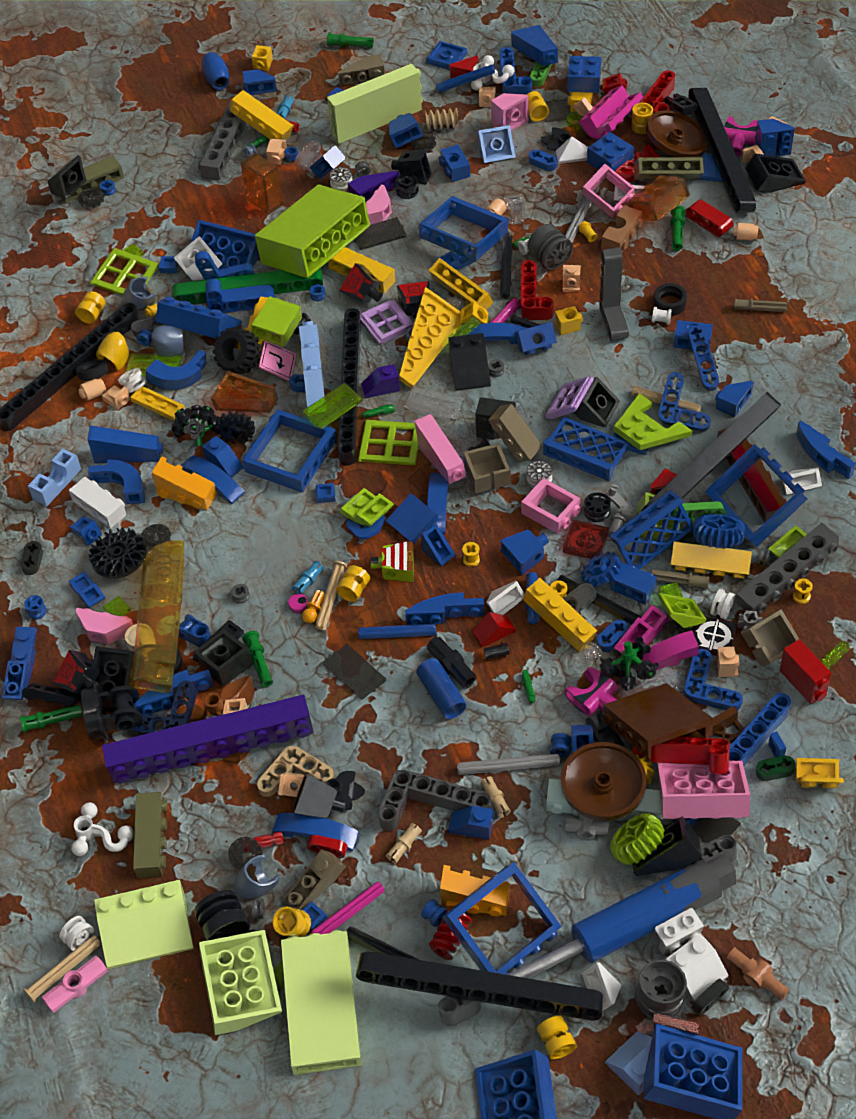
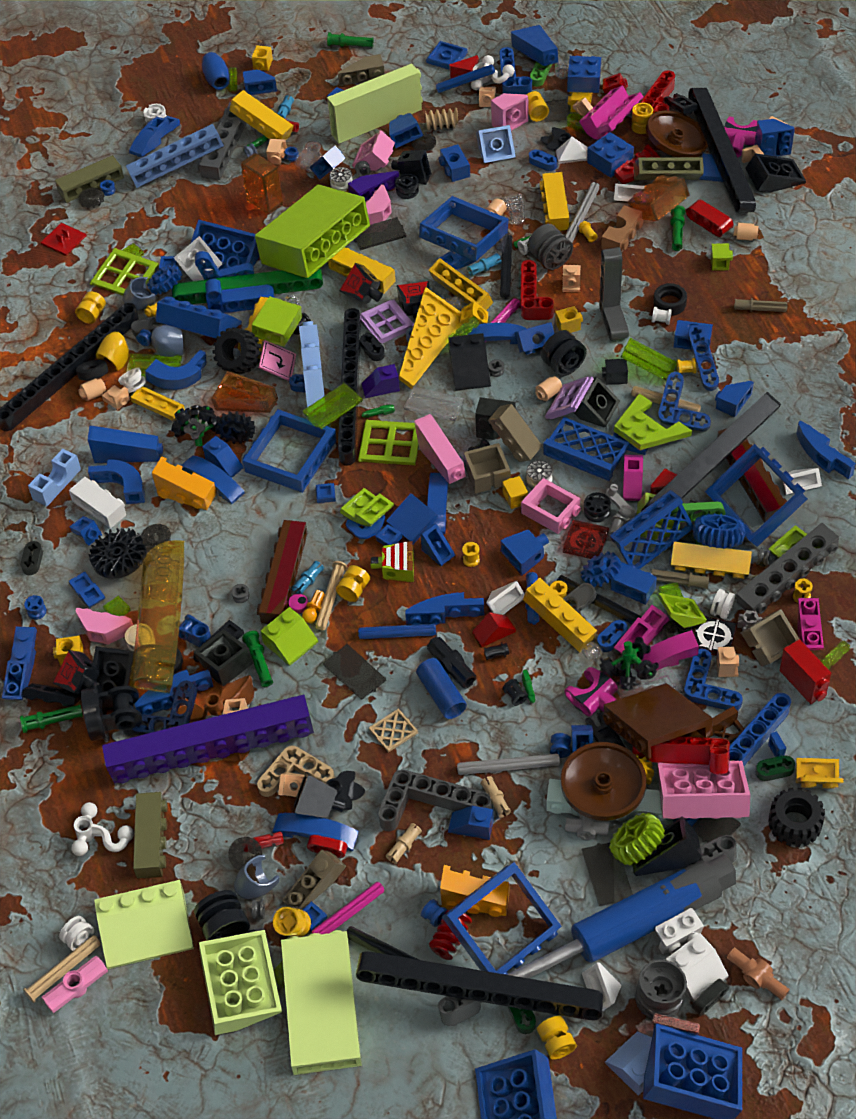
pearl dark grey slope [47,155,87,200] -> none
blue bush [310,284,326,301] -> none
black piece [510,314,541,328] -> none
bright pink window [582,164,635,218] -> none
none -> red piece [40,222,87,256]
none -> yellow brick [53,636,84,666]
none -> medium blue brick [126,124,224,188]
none -> blue slope [129,116,180,157]
none -> white wheel [144,104,167,124]
none -> blue gear [147,265,183,295]
none -> clear neon green axle [228,67,237,92]
none -> brick [257,520,308,624]
none -> lime slope [261,607,318,666]
none -> bright pink slope [352,130,395,171]
none -> black beam [360,333,385,361]
none -> tan window [369,709,418,753]
none -> blue plate [376,524,403,546]
none -> dark azure pin [467,253,501,276]
none -> yellow brick [502,476,528,509]
none -> black bush [502,679,528,706]
none -> dark green beam [508,1007,536,1034]
none -> light nougat brick [535,376,562,401]
none -> yellow brick [539,172,569,231]
none -> black wheel [541,330,587,376]
none -> clear smoke piece [582,842,633,906]
none -> black brick [601,358,628,385]
none -> clear neon green piece [621,338,676,381]
none -> dark pink slope [623,455,643,501]
none -> yellow bush [676,358,697,374]
none -> lime brick [710,243,733,270]
none -> black tyre [768,788,825,847]
none -> dark pink slope [797,598,824,650]

